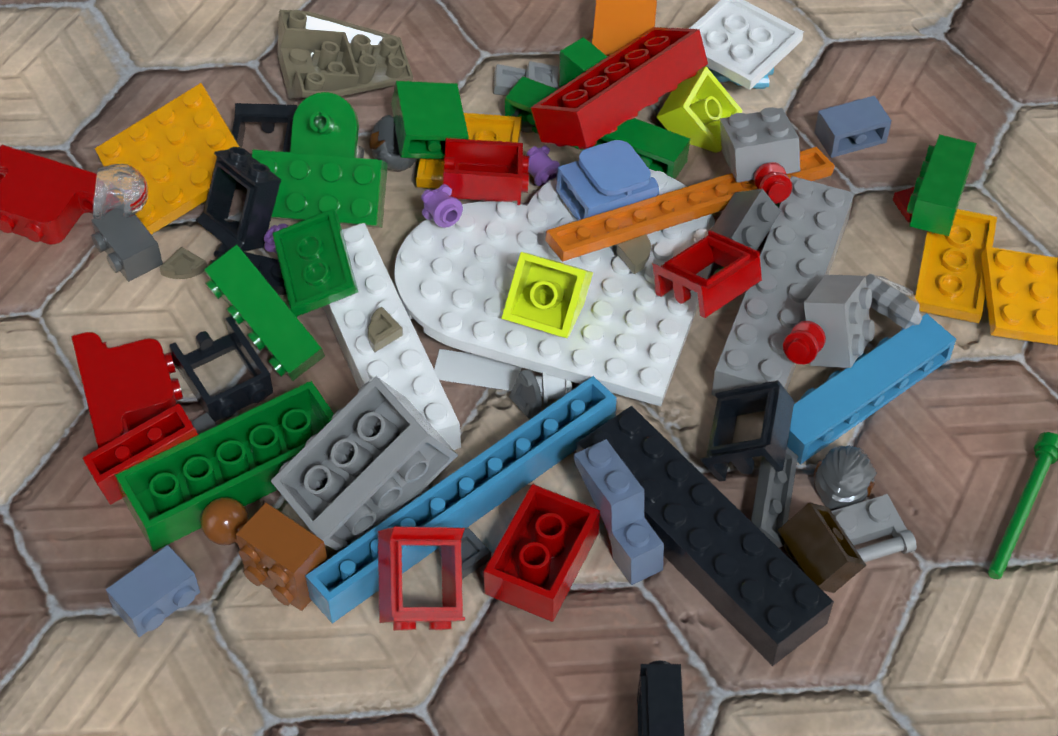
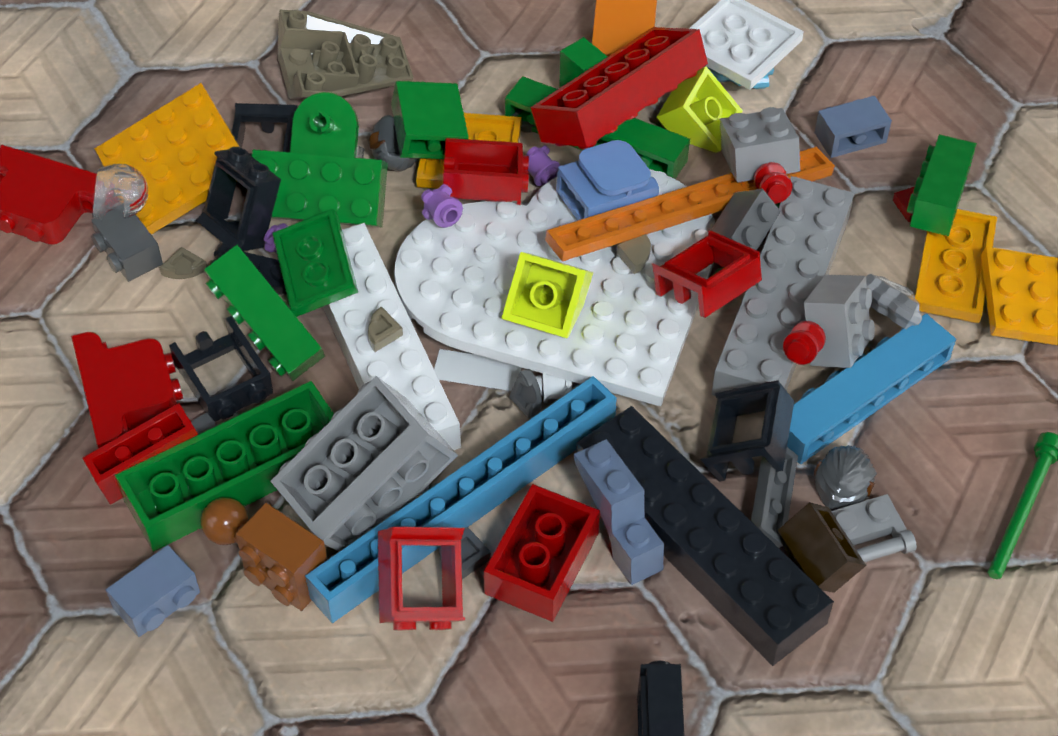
light grey slope [493,61,558,96] -> none

